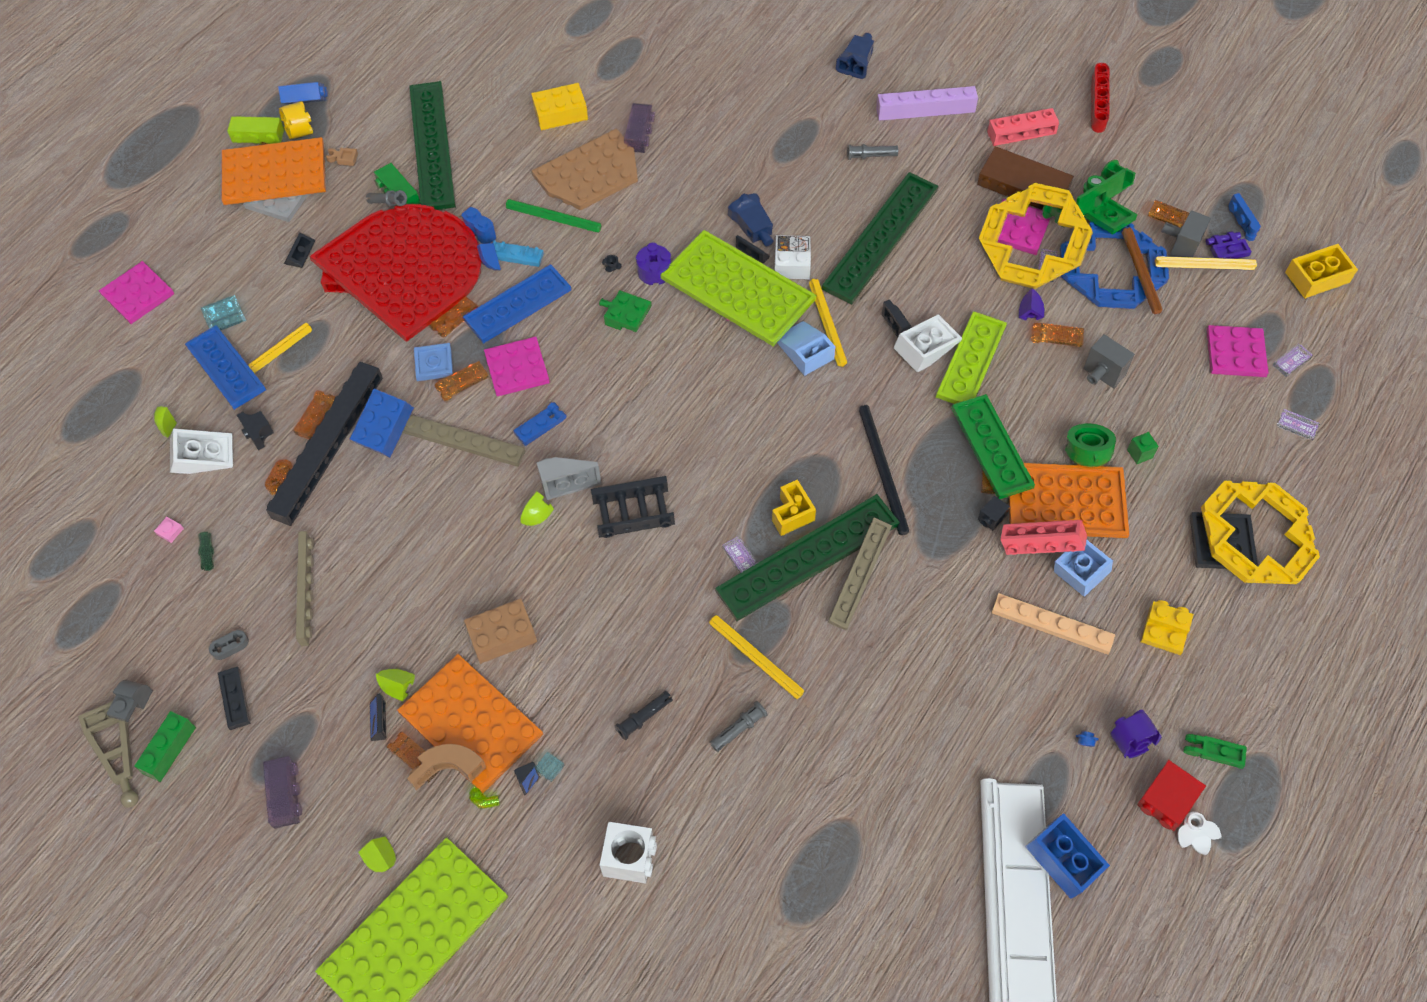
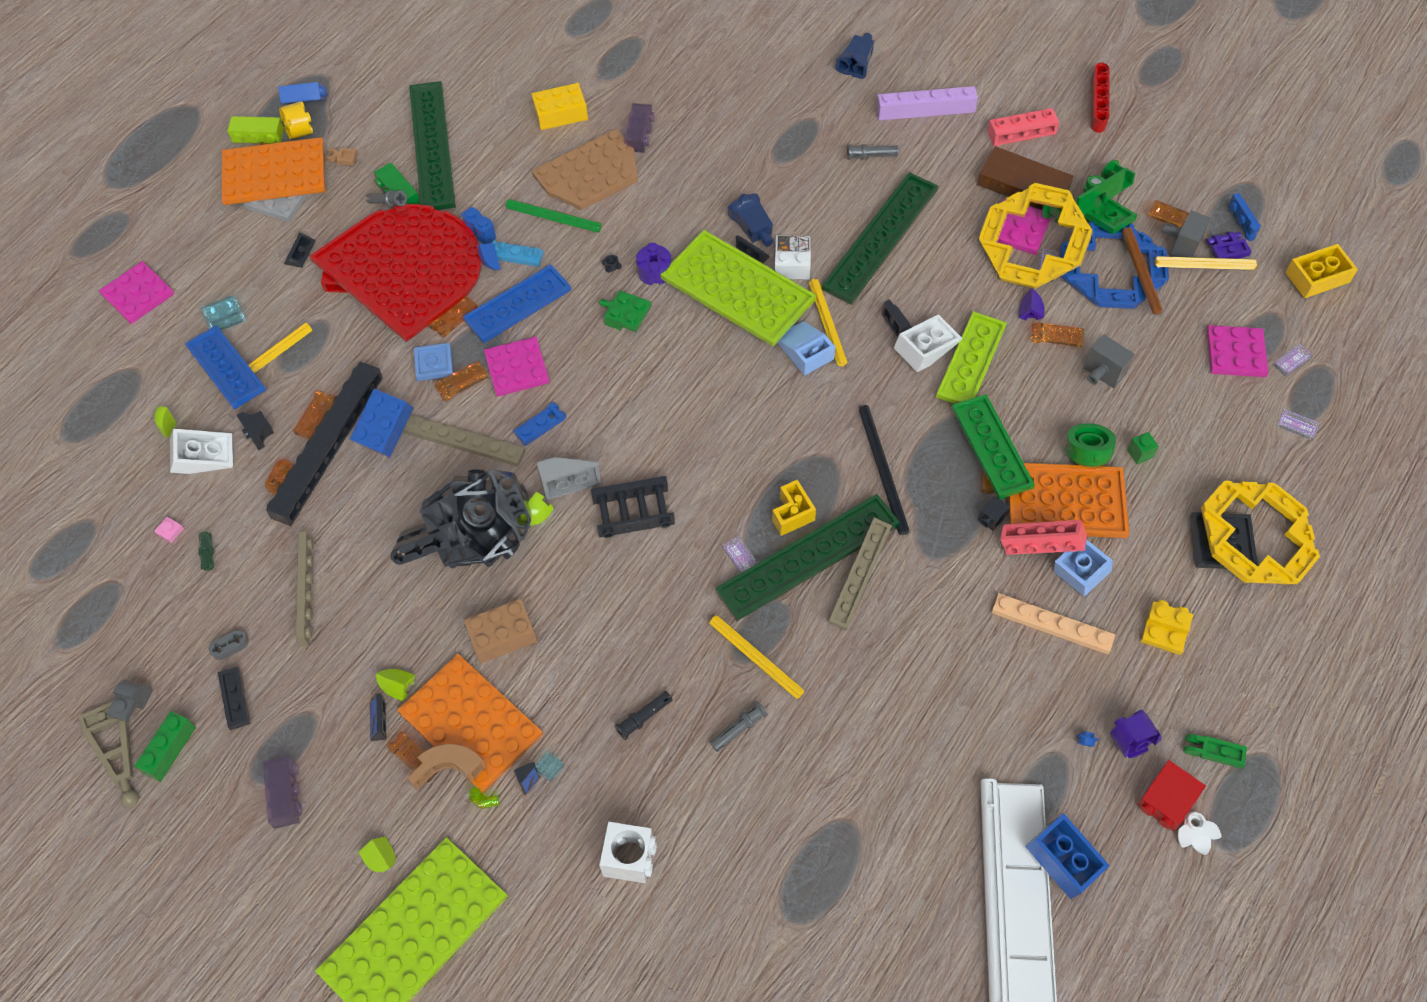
none -> black piece [390,469,532,568]

